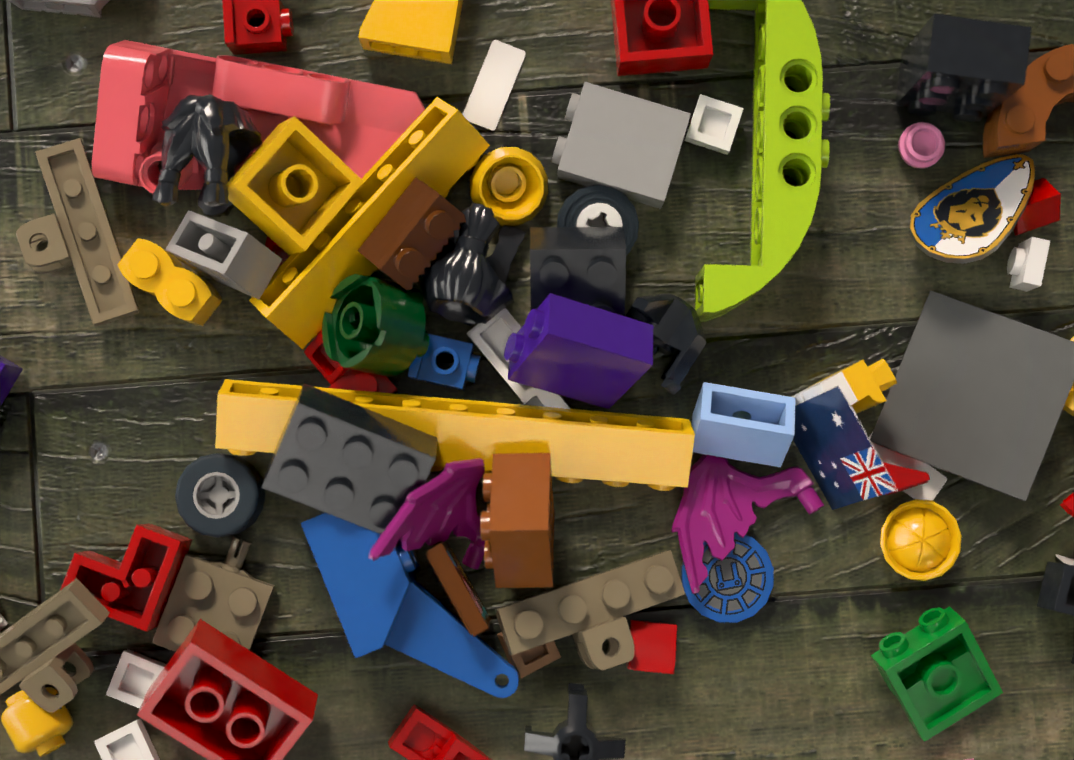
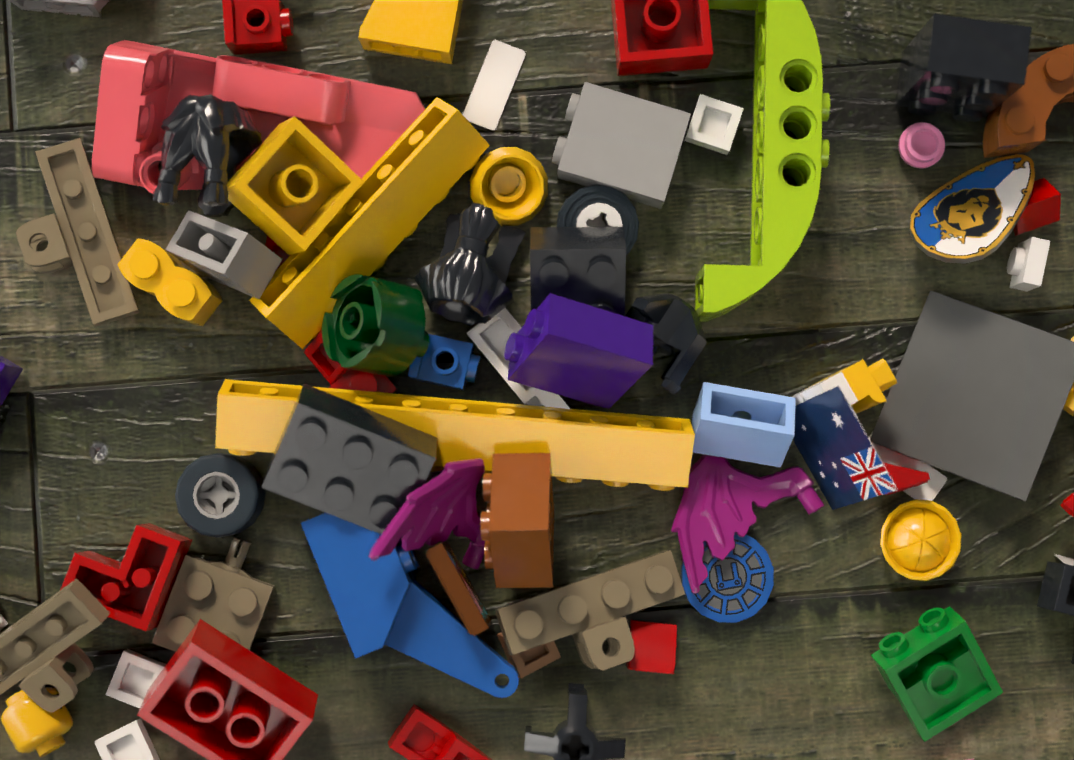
reddish brown brick [358,177,466,290] -> none

